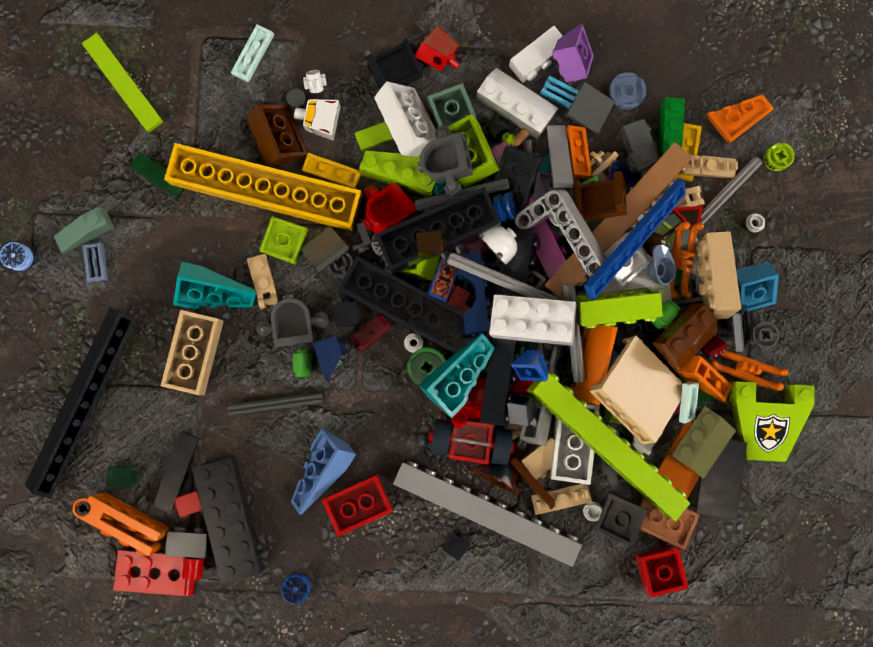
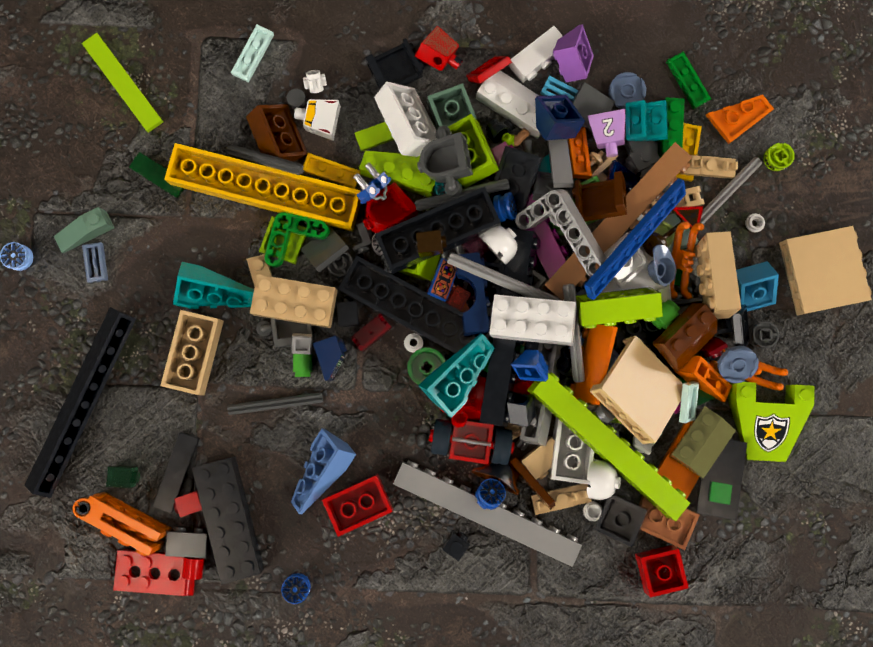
none -> dark grey axle [227,145,304,175]
none -> tan brick [250,274,338,328]
none -> green beam [265,212,330,268]
none -> light grey tile [292,333,312,355]
none -> piece [353,162,391,204]
none -> red tile [466,56,512,83]
none -> blue wheel [475,478,506,510]
none -> dark blue slope [535,95,585,140]
none -> white cylinder [587,459,621,500]
none -> lavender torso [588,109,626,157]
none -> dark grey tile [596,403,615,423]
none -> teal slope [626,100,668,141]
none -> green tile [666,51,711,110]
none -> green tile [709,481,732,505]
none -> sand blue tile [717,346,759,383]
none -> tan panel [779,226,872,316]

